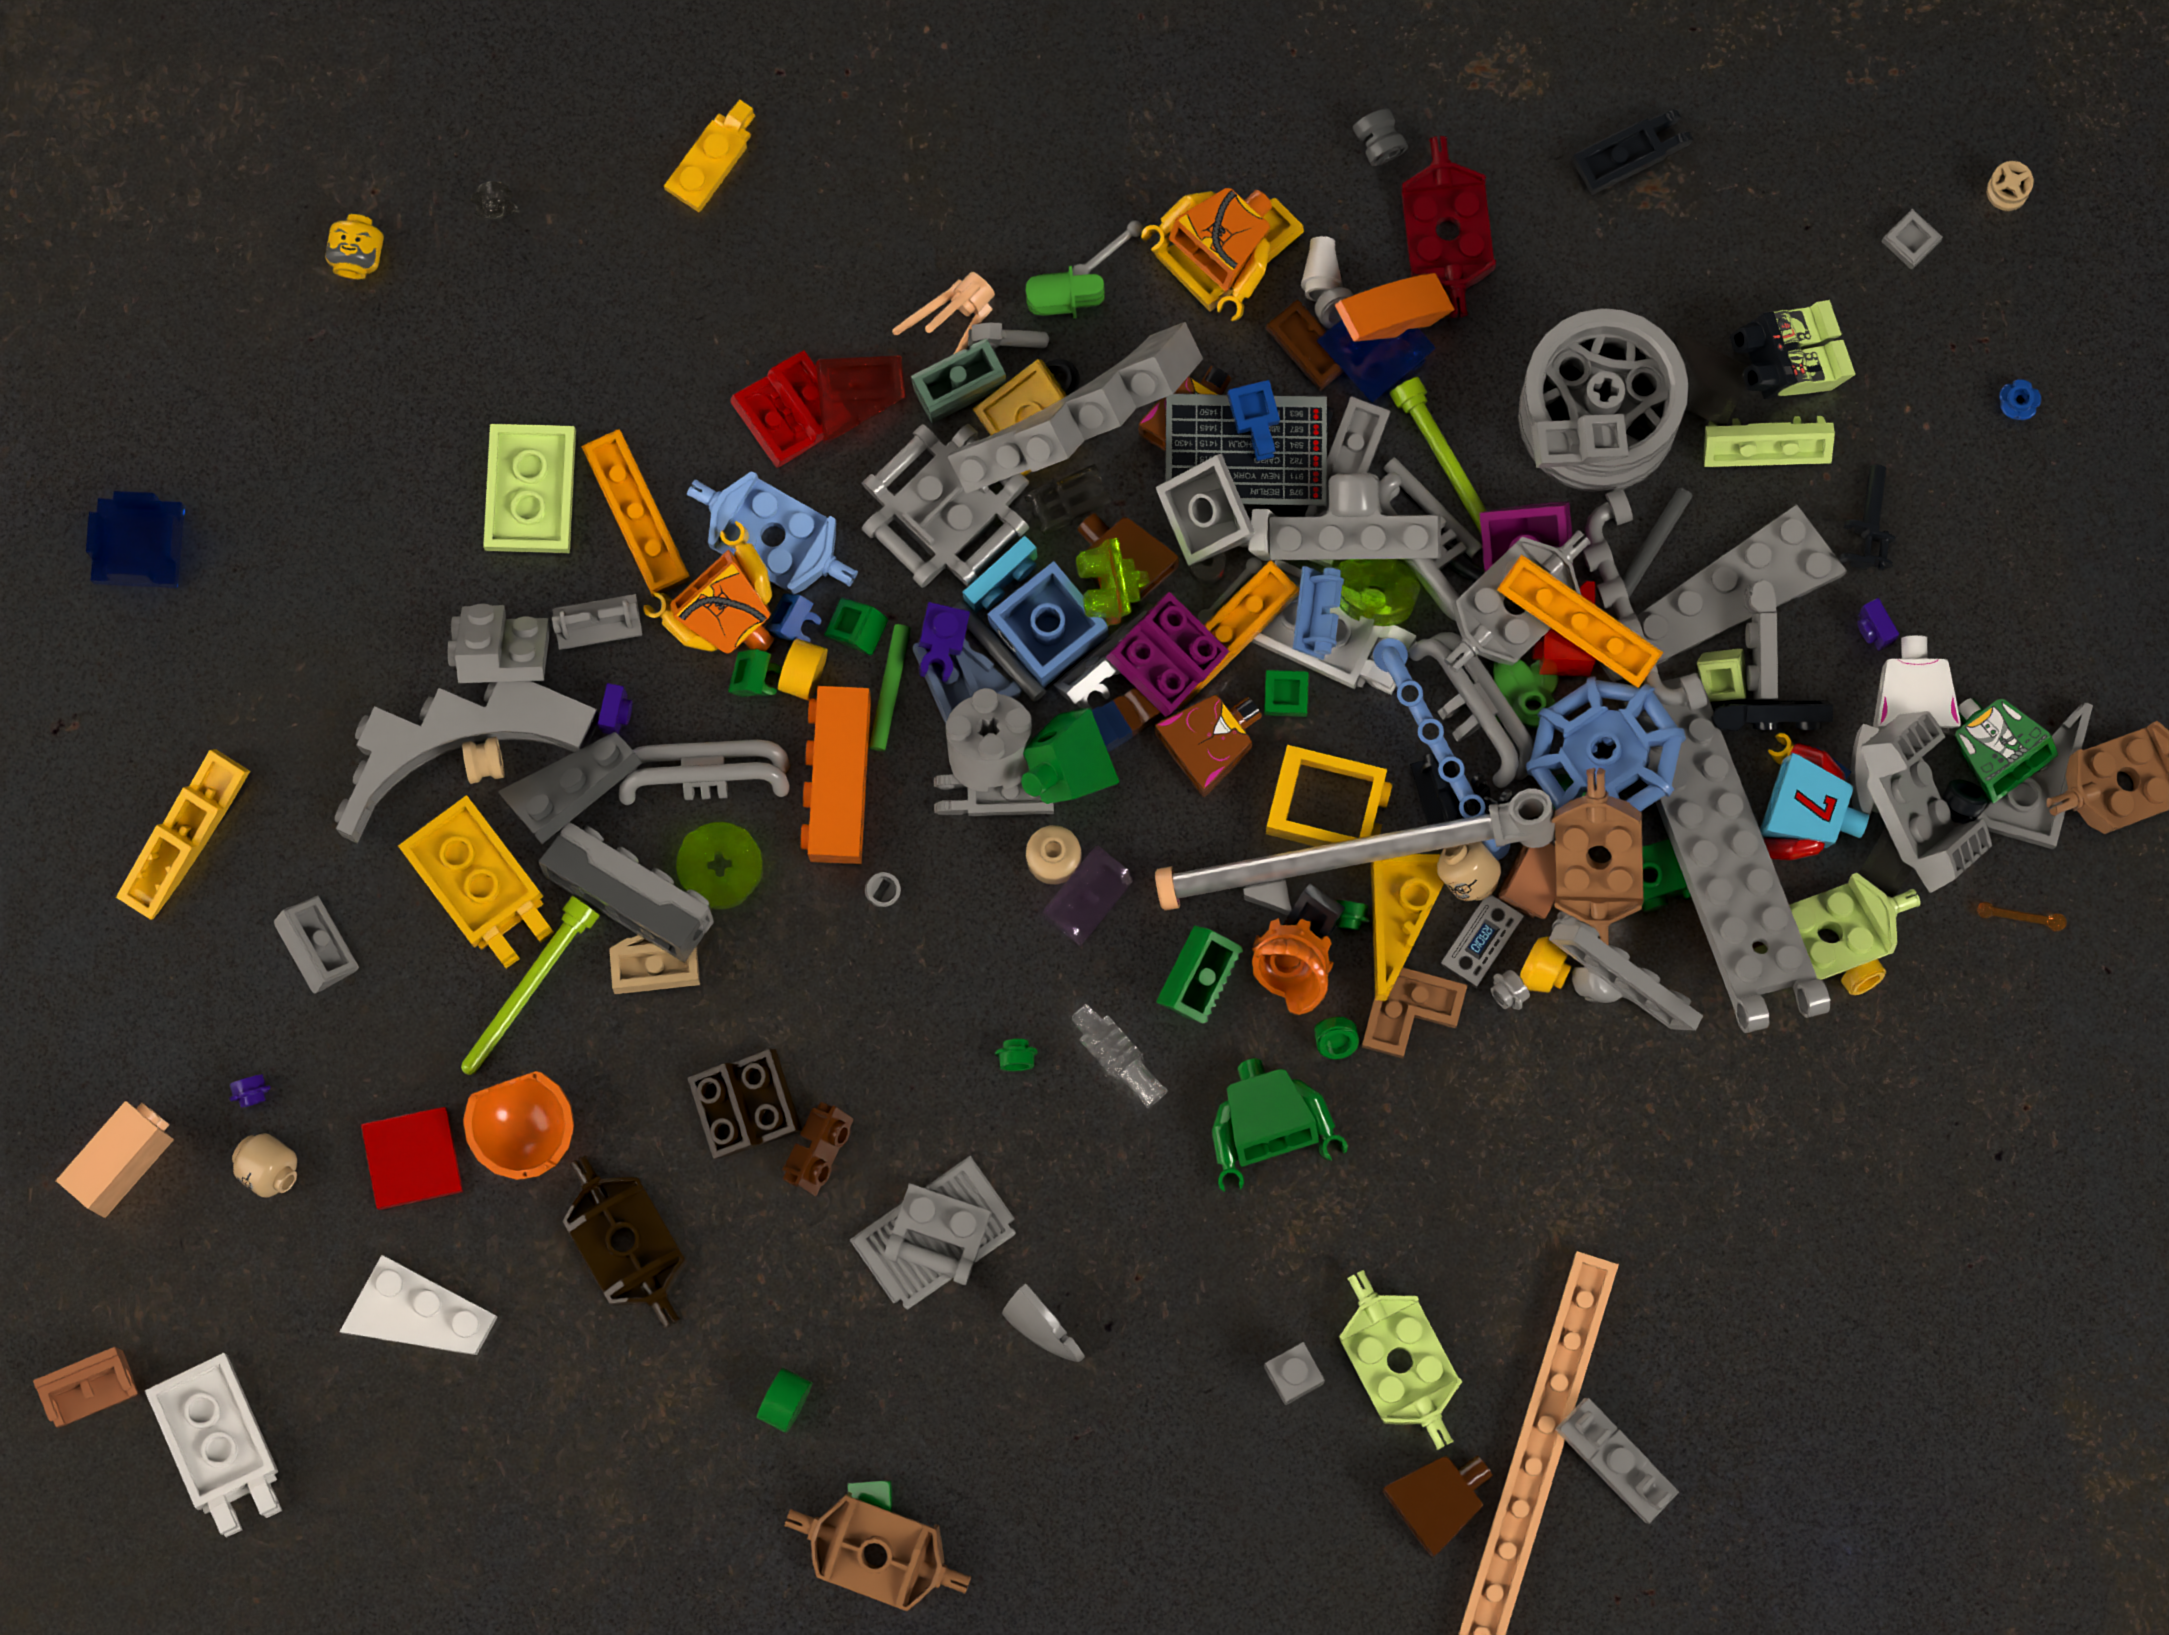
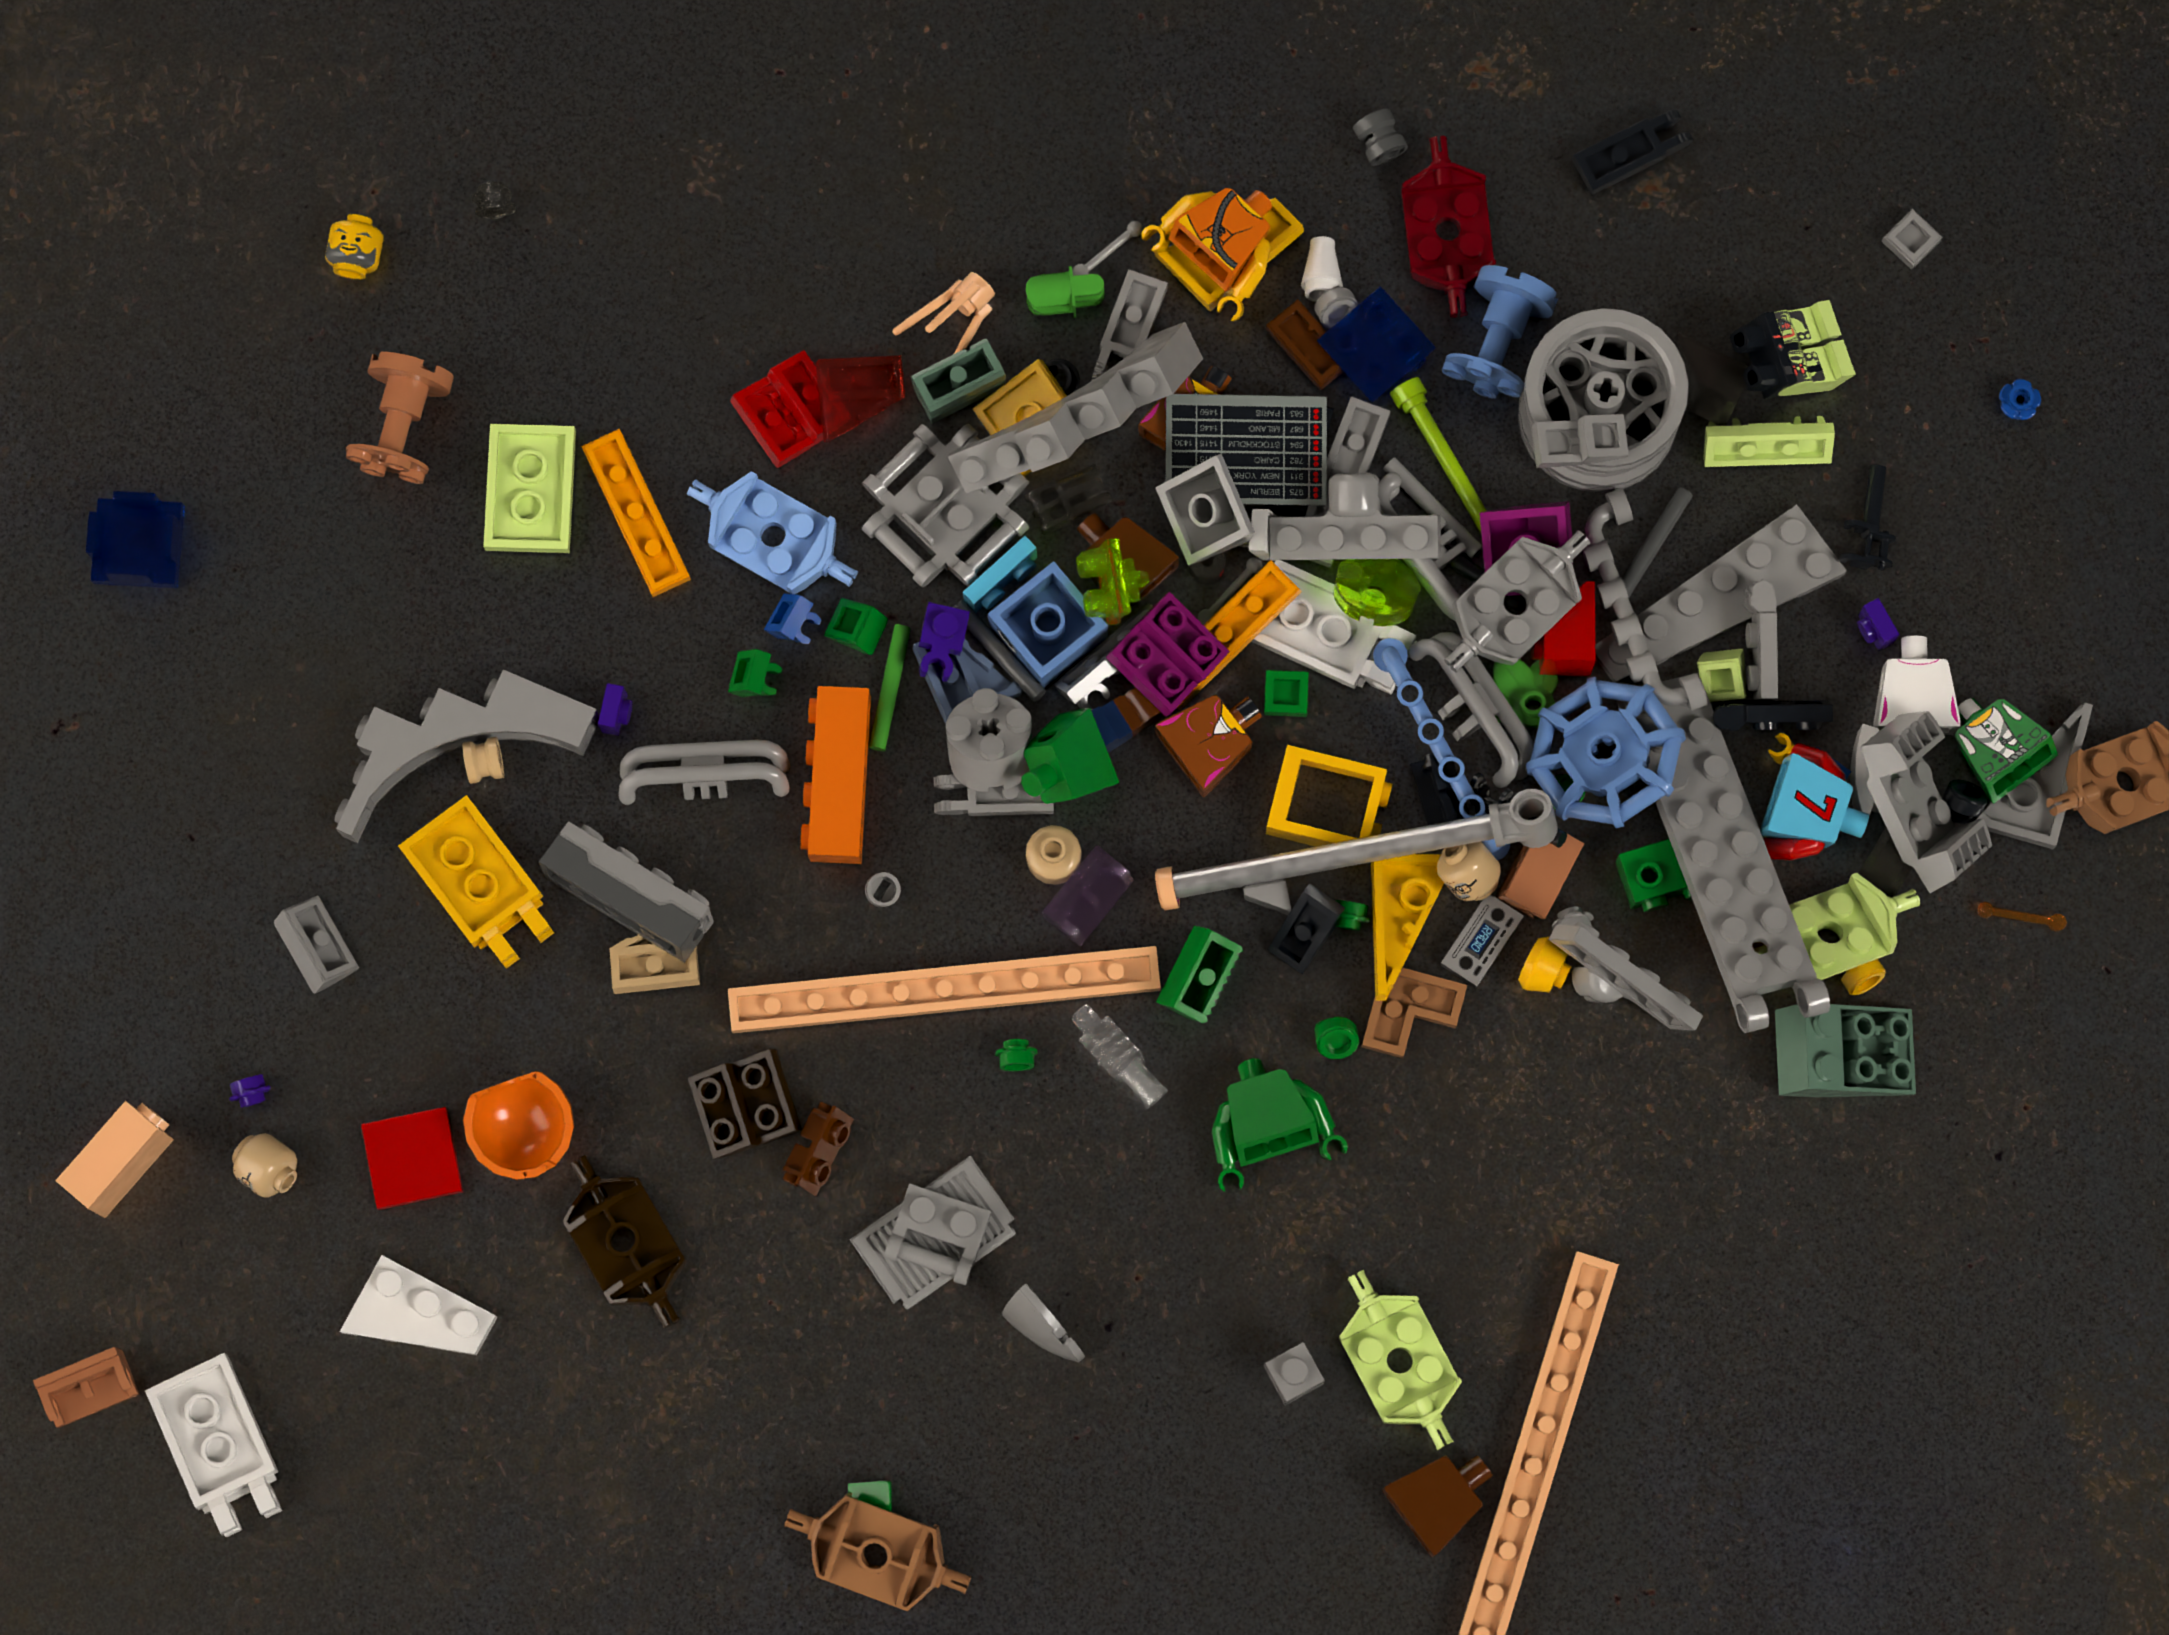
yellow slope [116,749,250,920] -> none
light grey plate [448,604,550,683] -> none
lime piece [461,896,600,1075] -> none
dark grey wing [498,731,642,844] -> none
light grey hinge [552,594,643,650] -> none
torso [643,521,774,654] -> none
yellow hinge [664,99,755,213] -> none
clear neon green plate [676,822,763,909] -> none
green piece [757,1368,812,1433] -> none
yellow piece [778,638,828,701] -> none
light grey bar [968,322,1049,350] -> none
blue plate [1227,380,1280,461] -> none
orange hair [1252,918,1334,1015] -> none
medium blue hinge [1293,566,1344,660] -> none
orange slope [1335,273,1455,342] -> none
light grey plate [1491,970,1530,1010] -> none
light orange tile [1497,554,1663,688] -> none
medium nougat plate [1552,768,1644,945] -> none
light grey plate [1555,1398,1679,1523] -> none
tan wheel [1987,161,2034,211] -> none
none -> nougat piece [345,352,454,484]
none -> light nougat plate [728,946,1161,1033]
none -> light grey hinge [1091,269,1168,381]
none -> medium blue piece [1442,265,1558,399]
none -> sand green slope [1775,1004,1916,1097]

